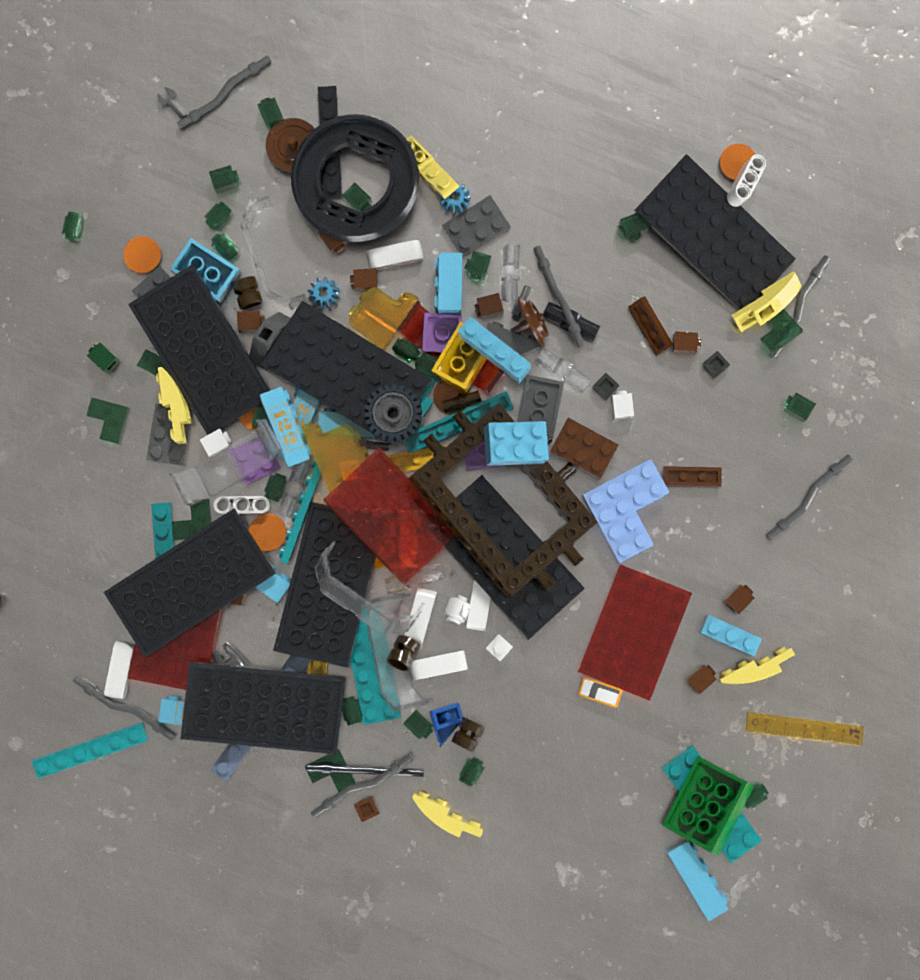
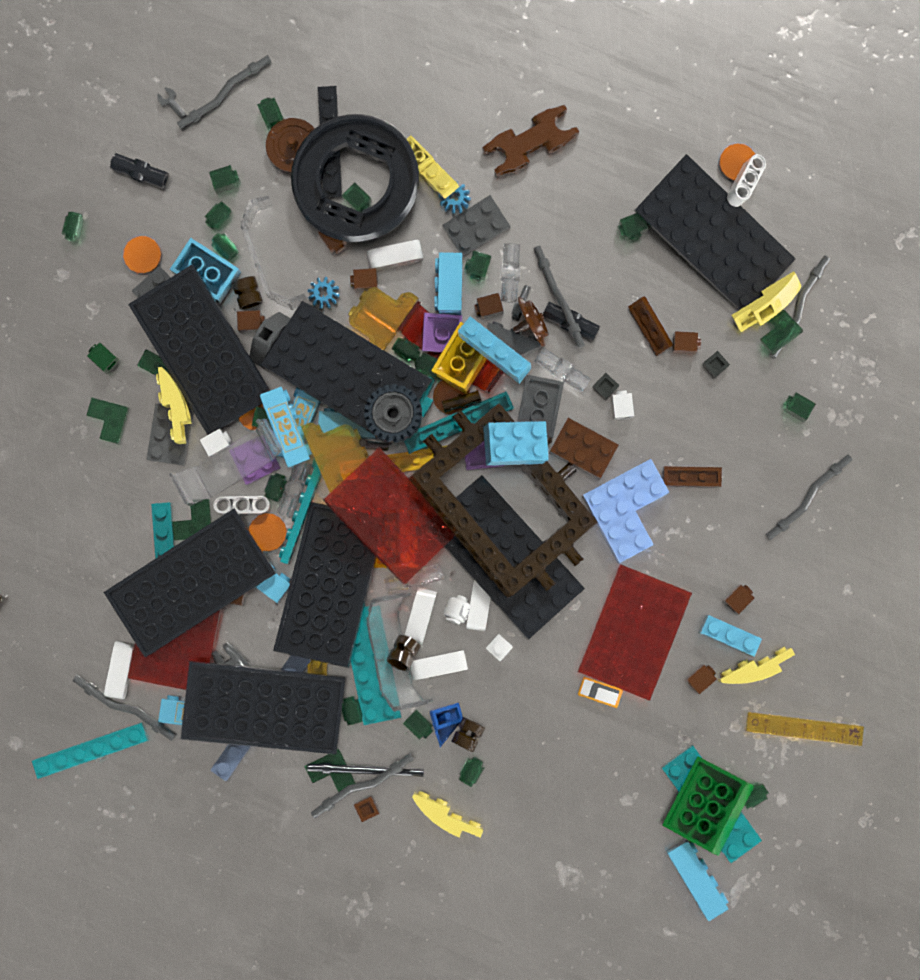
clear windscreen [315,541,425,634] -> none
none -> black piece [110,153,169,189]
none -> reddish brown piece [482,105,579,177]

